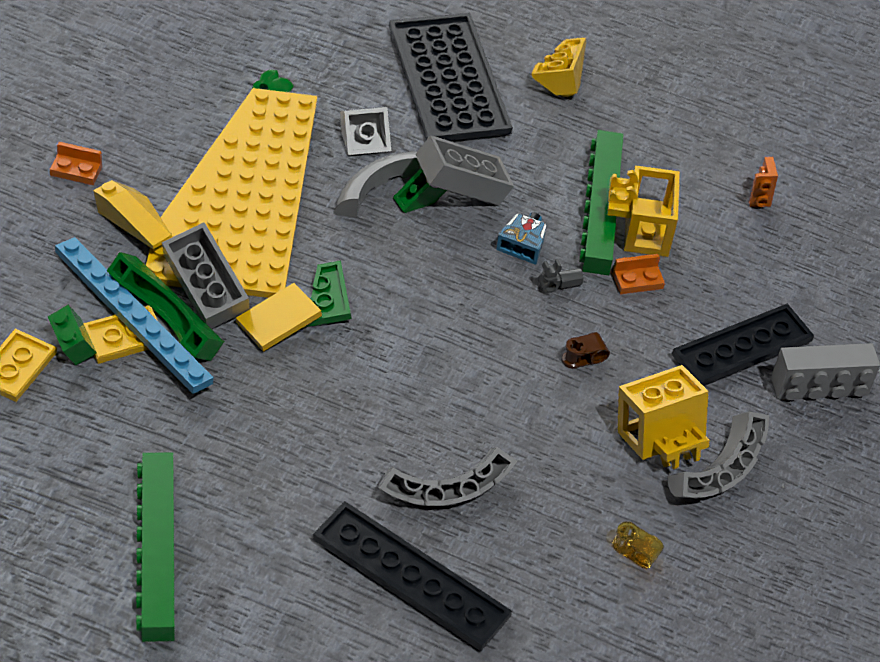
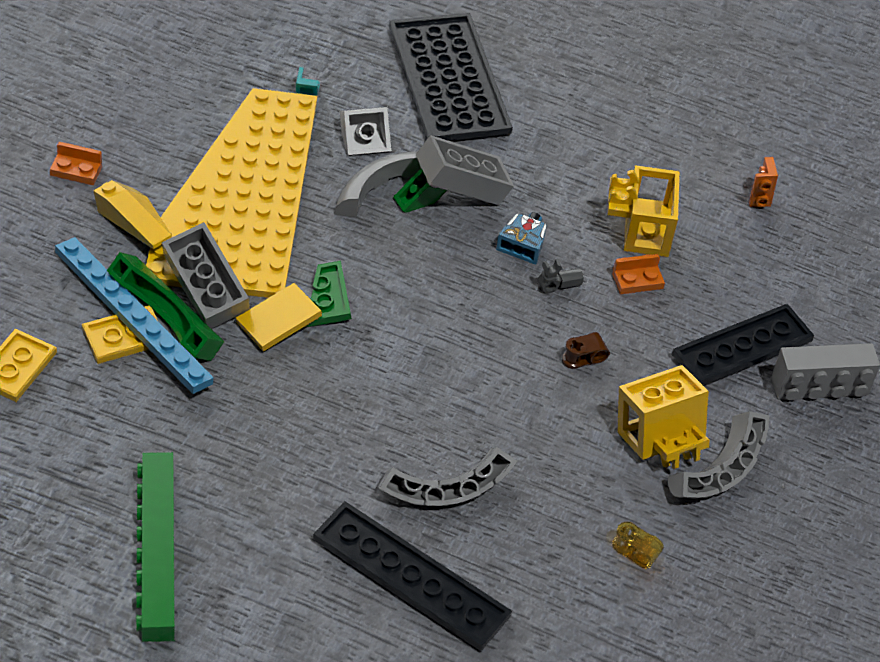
green brick [48,304,97,365] -> none
green plate [252,69,294,92] -> none
yellow wedge [532,37,586,97] -> none
green brick [579,130,624,276] -> none
none -> teal panel [296,67,320,98]

